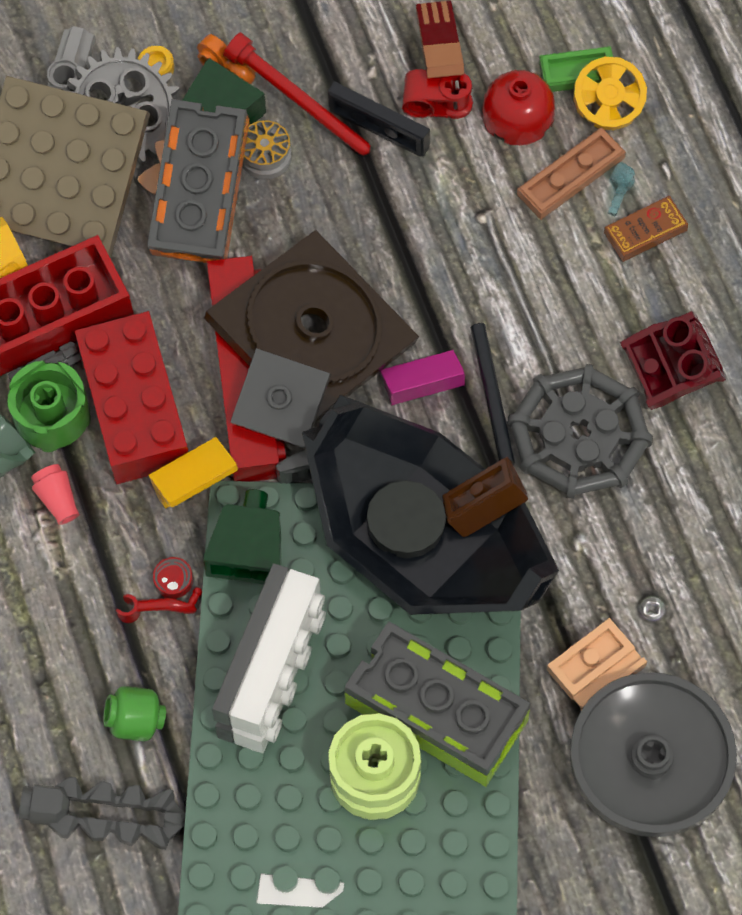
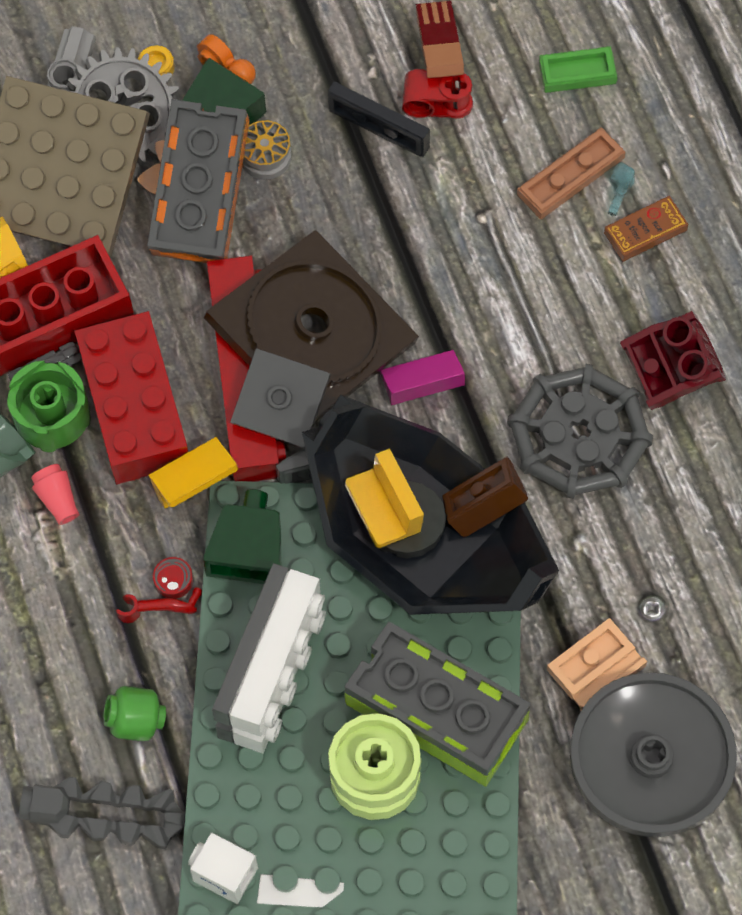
red piece [223,32,371,155] -> none
black bar [470,323,515,465] -> none
red cylinder [482,70,555,145] -> none
yellow piece [573,56,647,130] -> none
none -> white brick [189,833,258,905]
none -> yellow panel [345,449,424,548]

